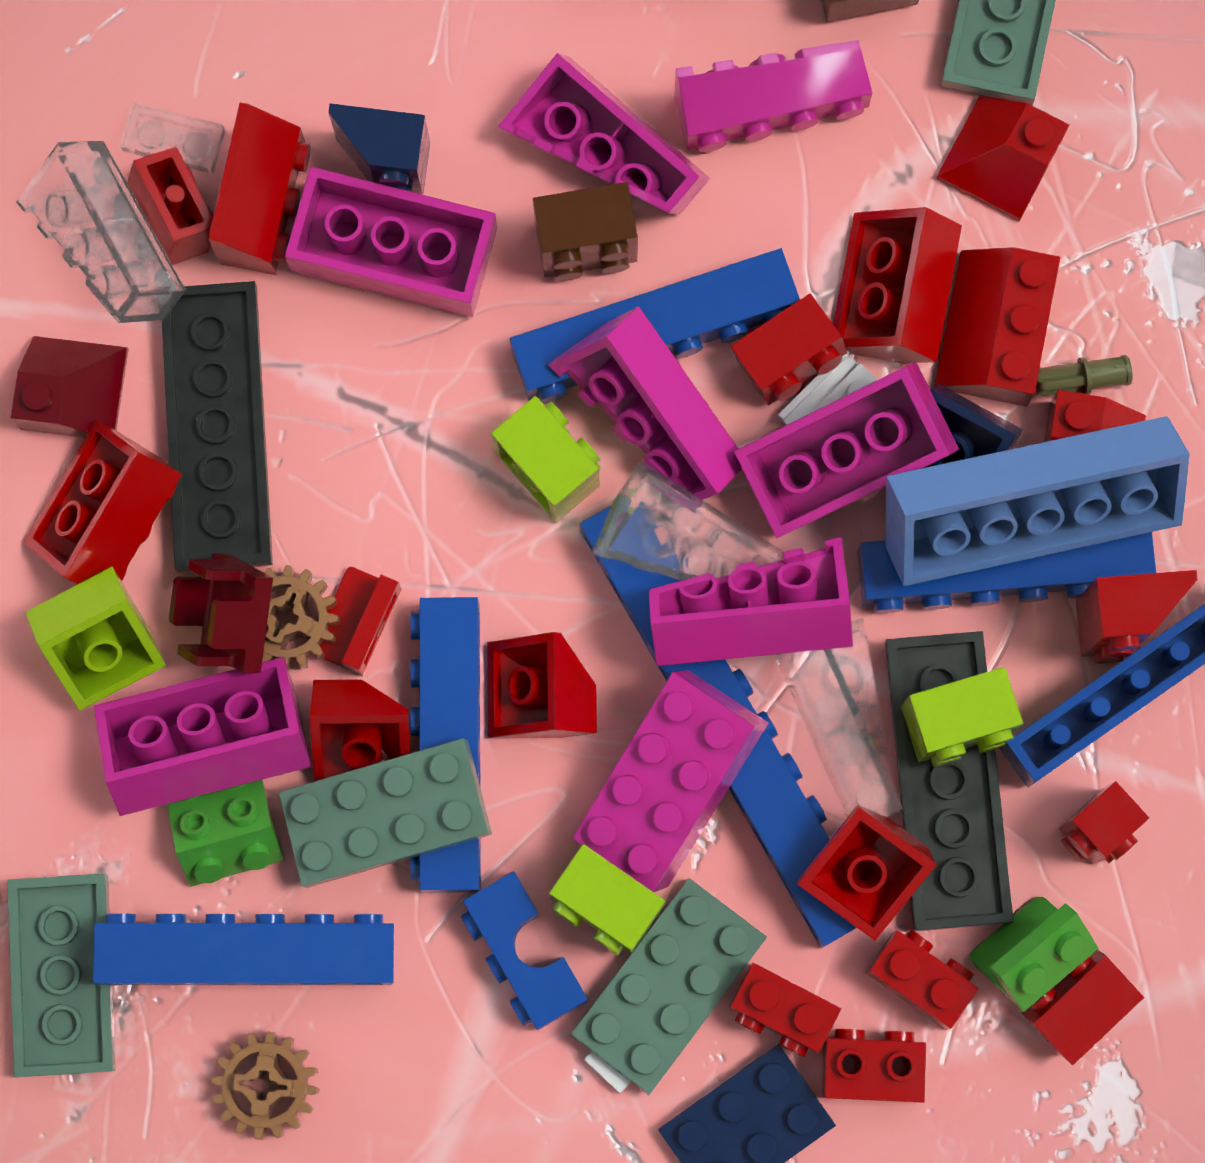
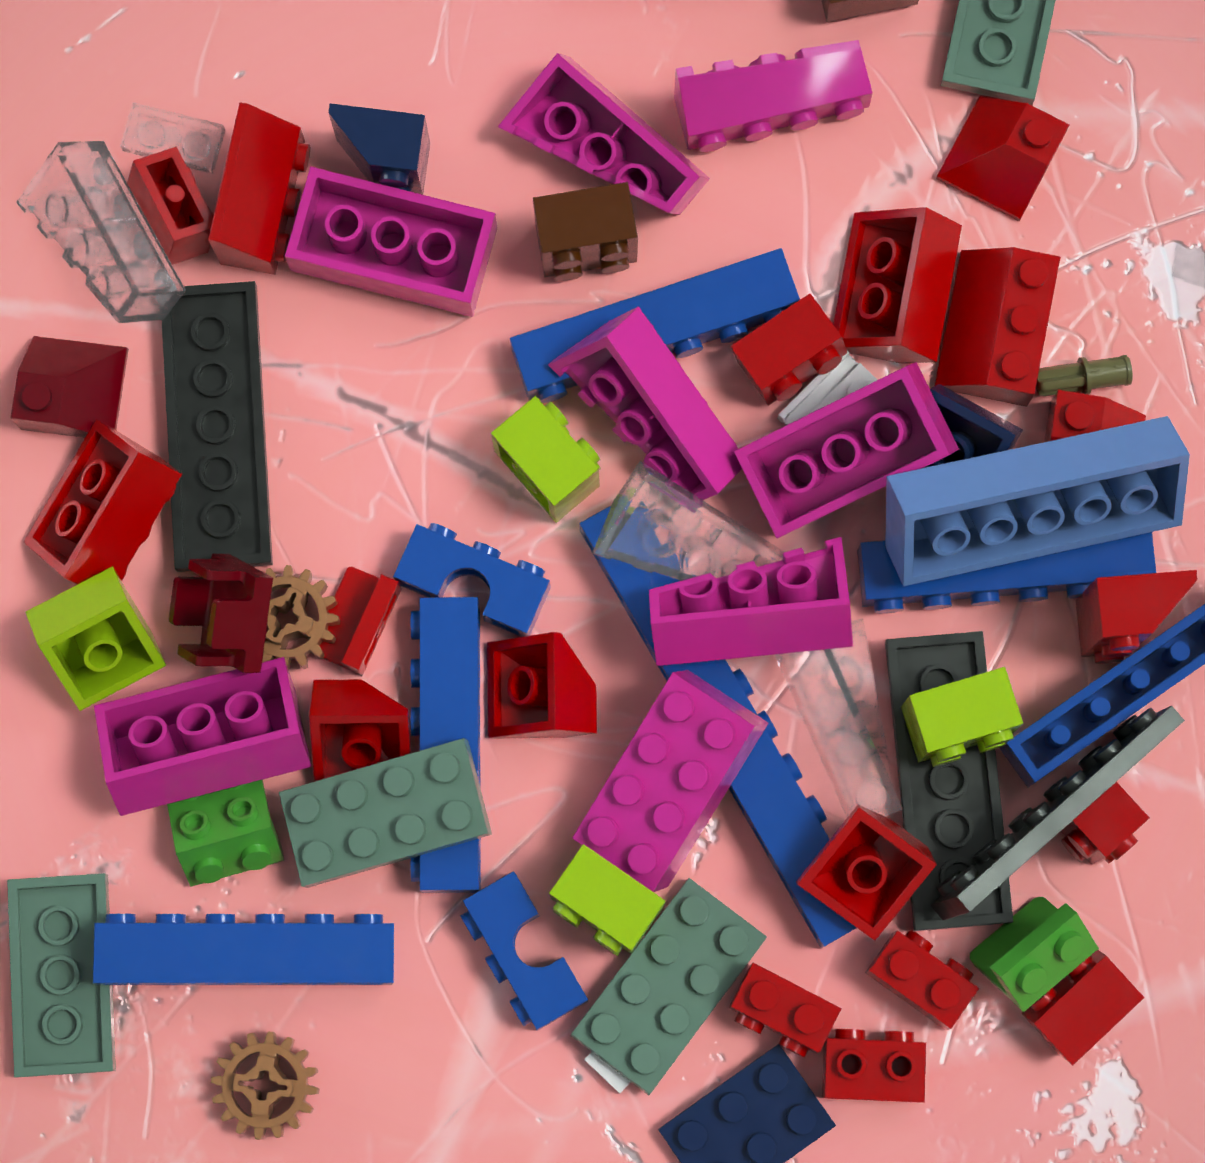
none -> blue arch [393,522,551,637]
none -> pearl dark grey plate [930,706,1185,920]

